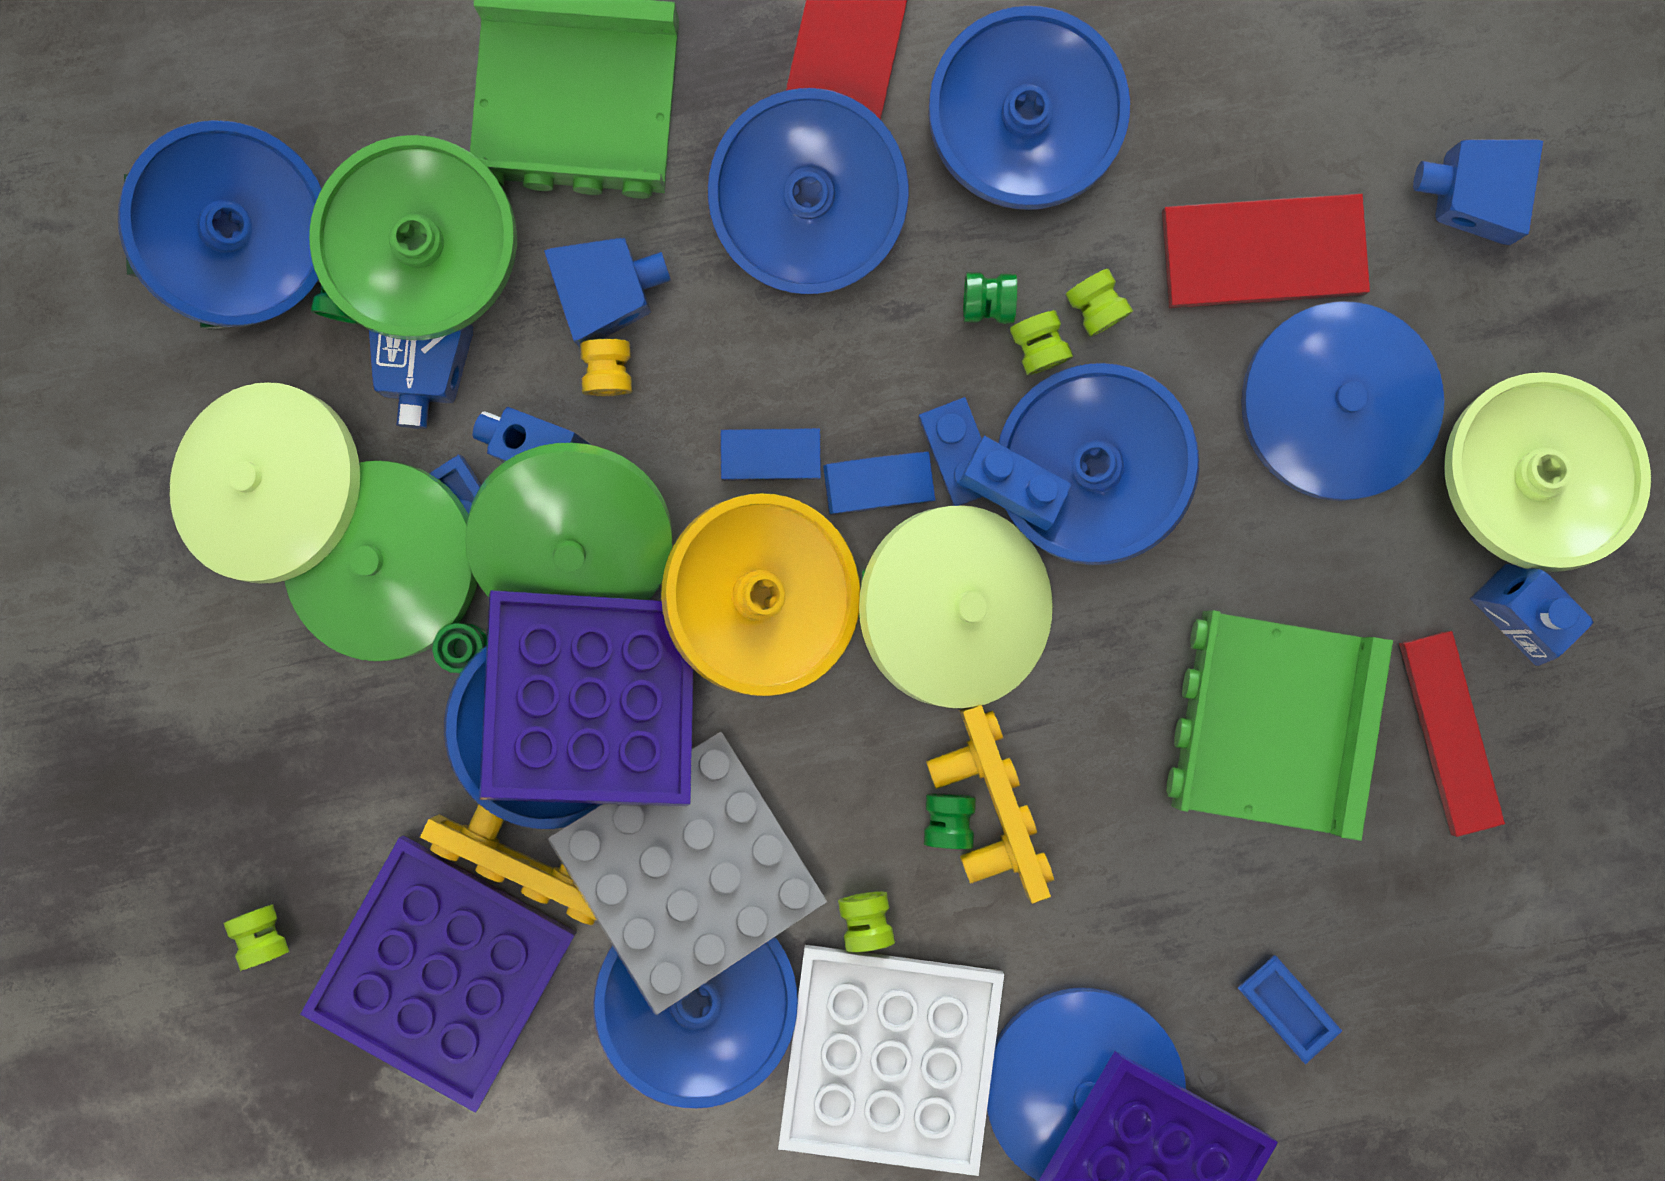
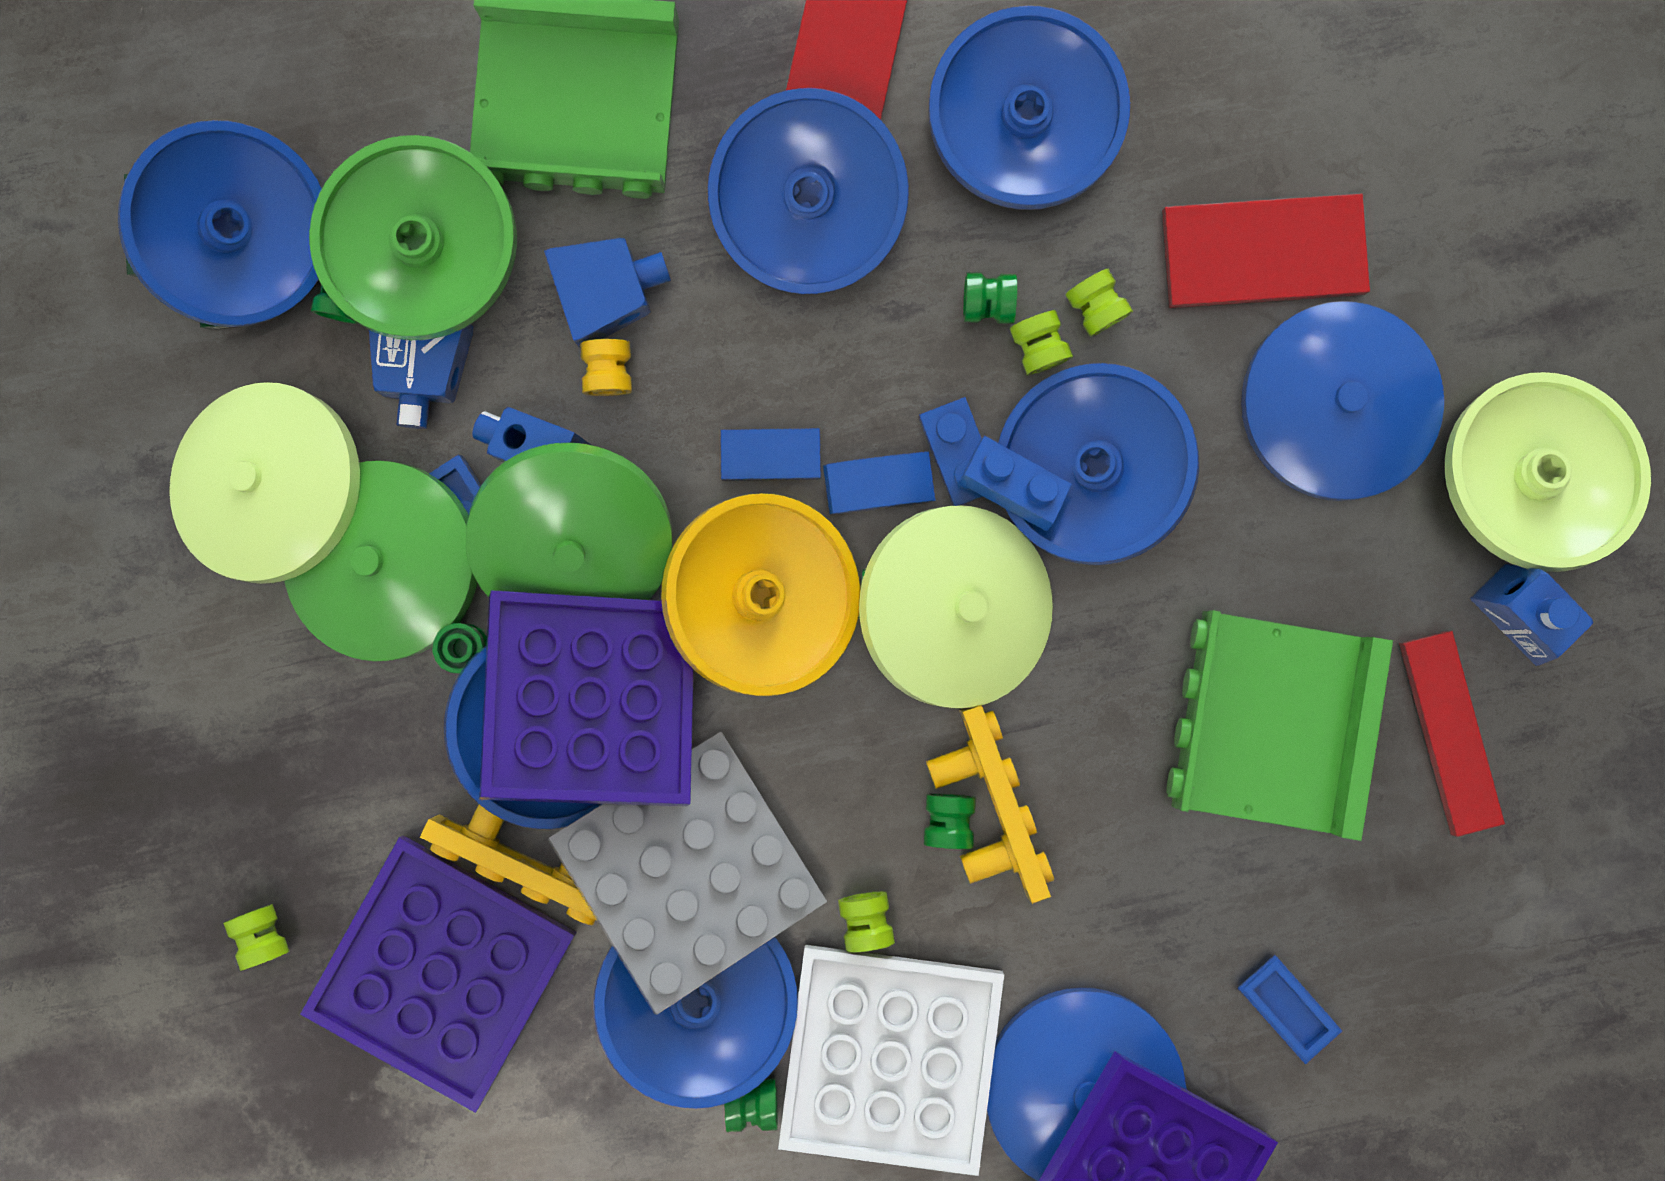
blue torso [1413,140,1543,245] -> none
none -> green wheel [724,1078,778,1133]

